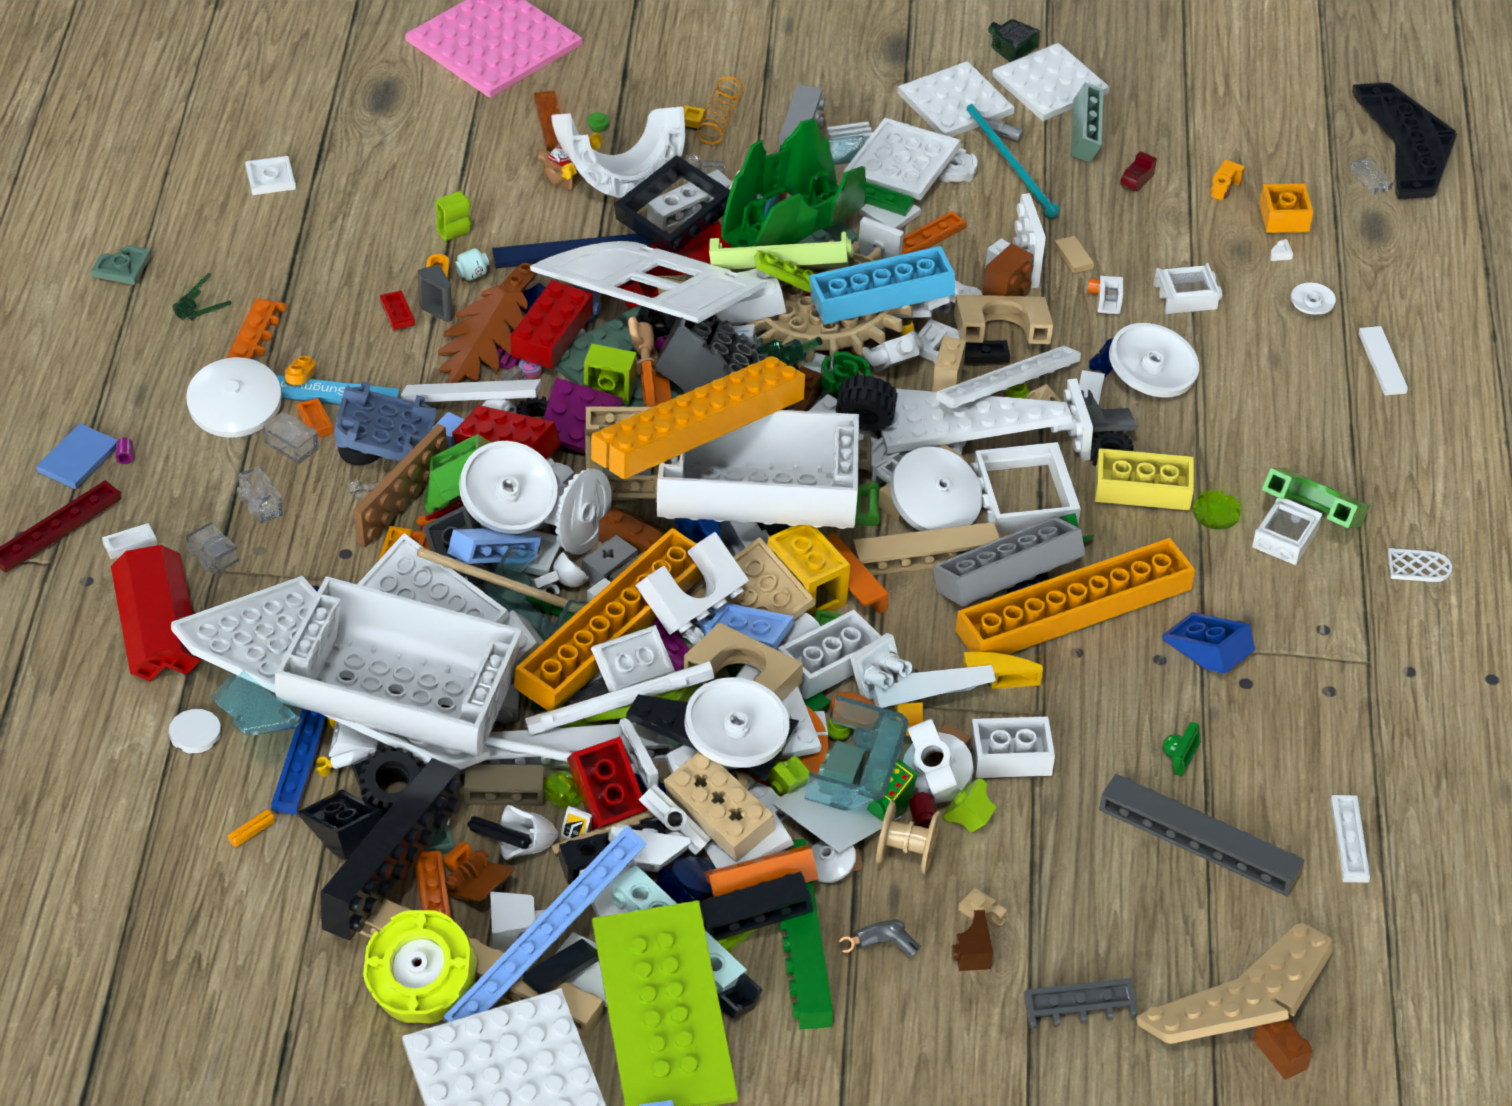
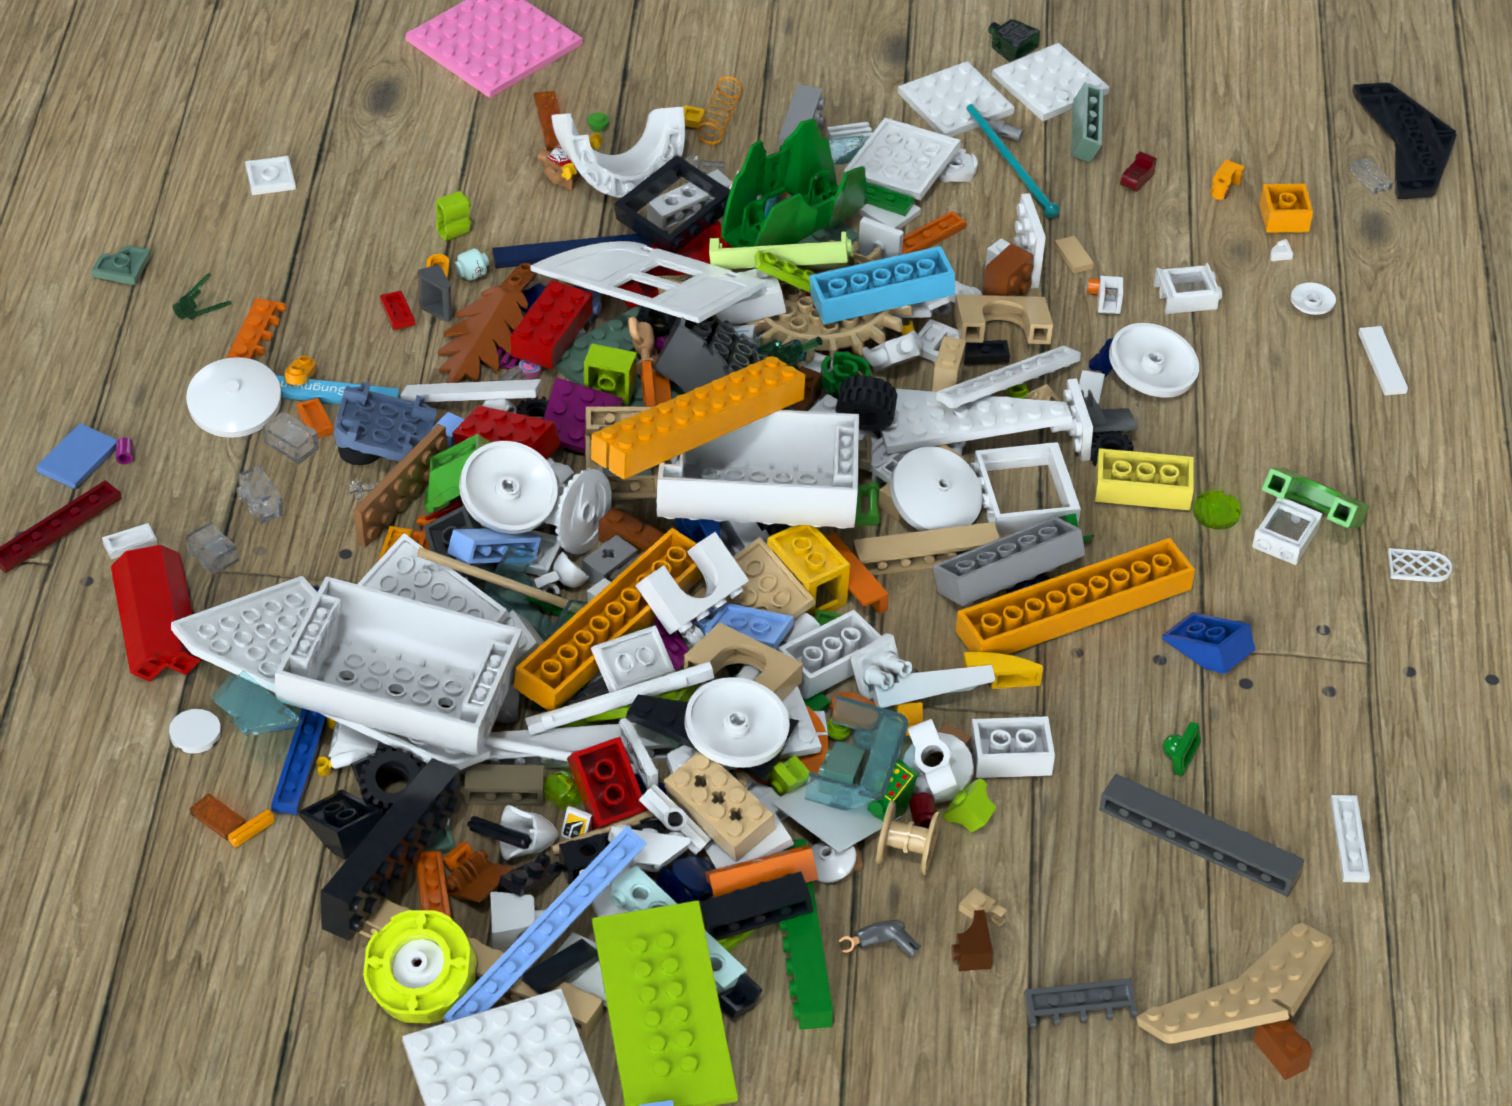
none -> clear orange tile [190,793,246,841]
none -> black hinge [499,854,563,897]

